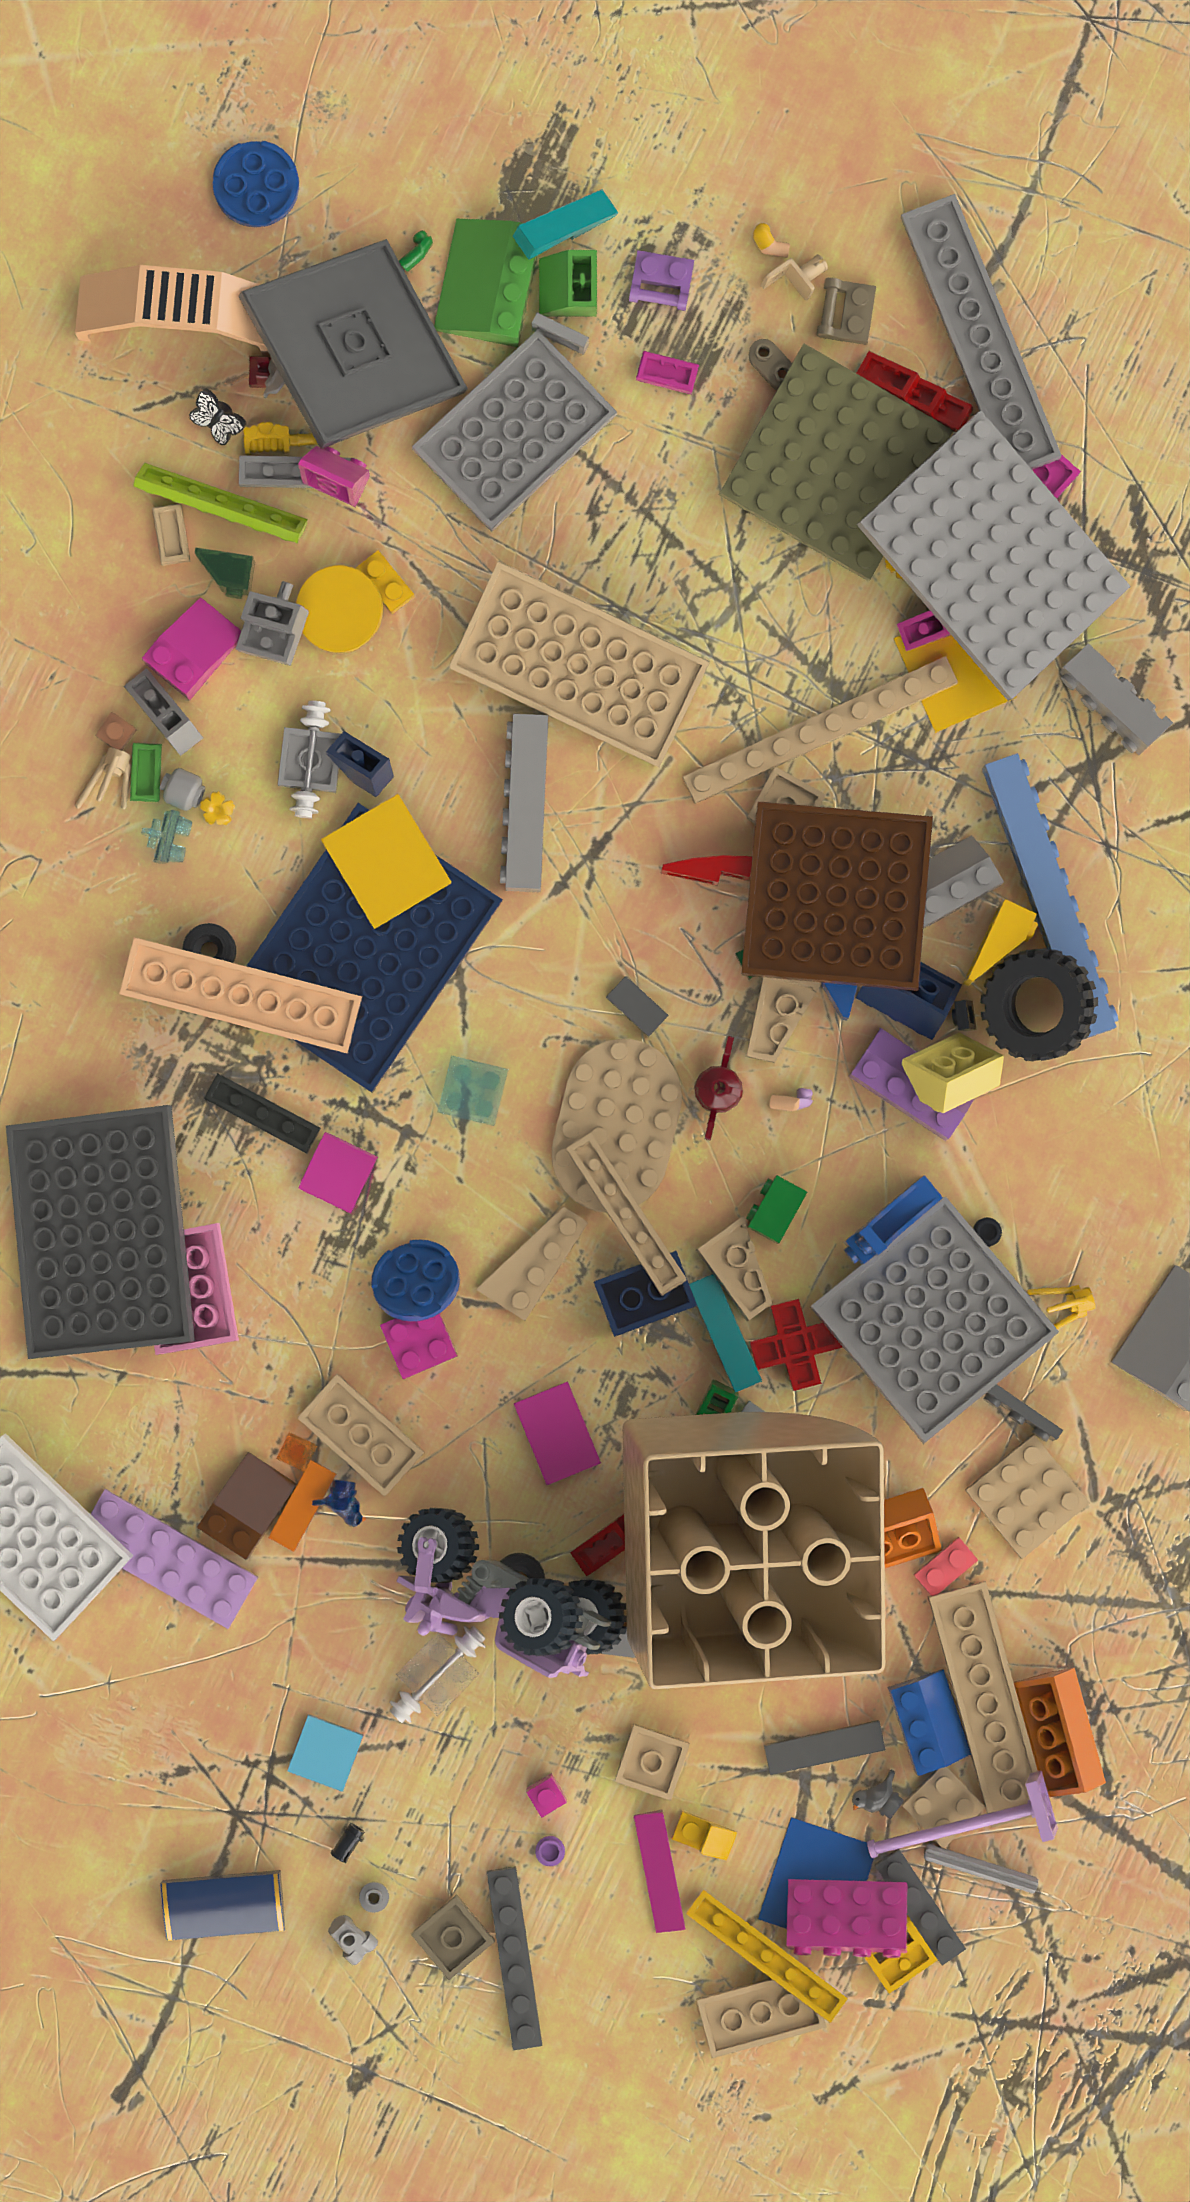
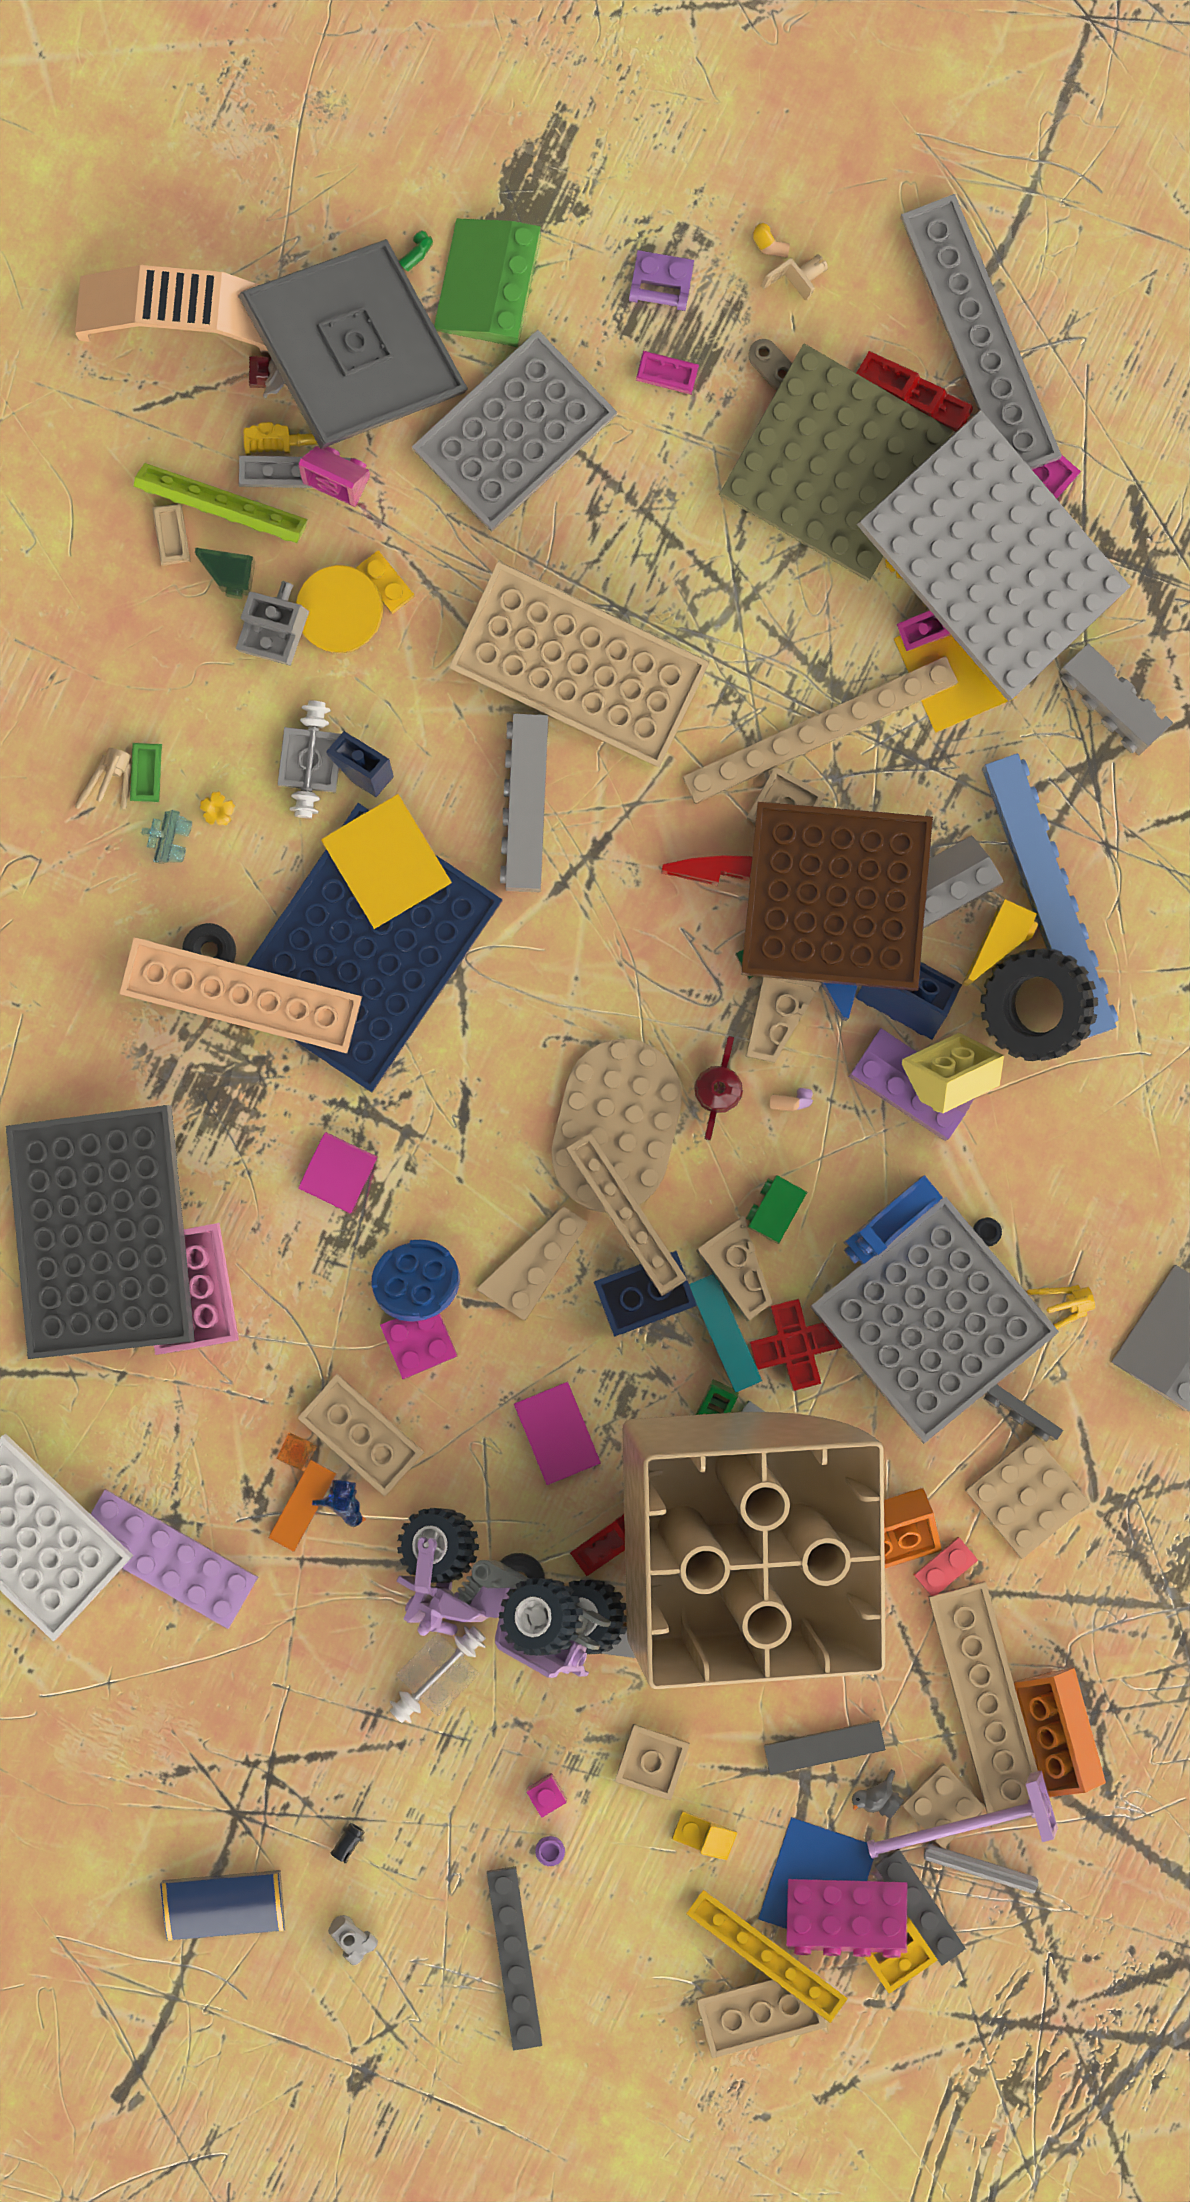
nougat plate [95,712,137,751] -> none
light grey slope [124,668,203,756] -> none
dark pink slope [142,597,241,701] -> none
light grey head [160,768,205,811] -> none
black animal [189,388,247,445] -> none
reddish brown slope [197,1452,297,1560] -> none
pearl dark grey tile [204,1073,321,1154] -> none
blue tile [213,140,299,227] -> none
medium azure tile [287,1714,364,1792] -> none
light grey plate [359,1882,389,1913] -> none
dark tan plate [411,1894,495,1980] -> none
clear light blue plate [438,1055,508,1126] -> none
teal slope [513,189,618,260] -> none
light grey tile [532,313,589,355] -> none
bright green slope [539,250,597,317] -> none
dark grey tile [606,976,669,1037] -> none
dark pink slope [634,1810,686,1933] -> none
dark tan plate [817,278,876,345] -> none
blue slope [887,1669,971,1776] -> none
black plate [952,1000,977,1031] -> none

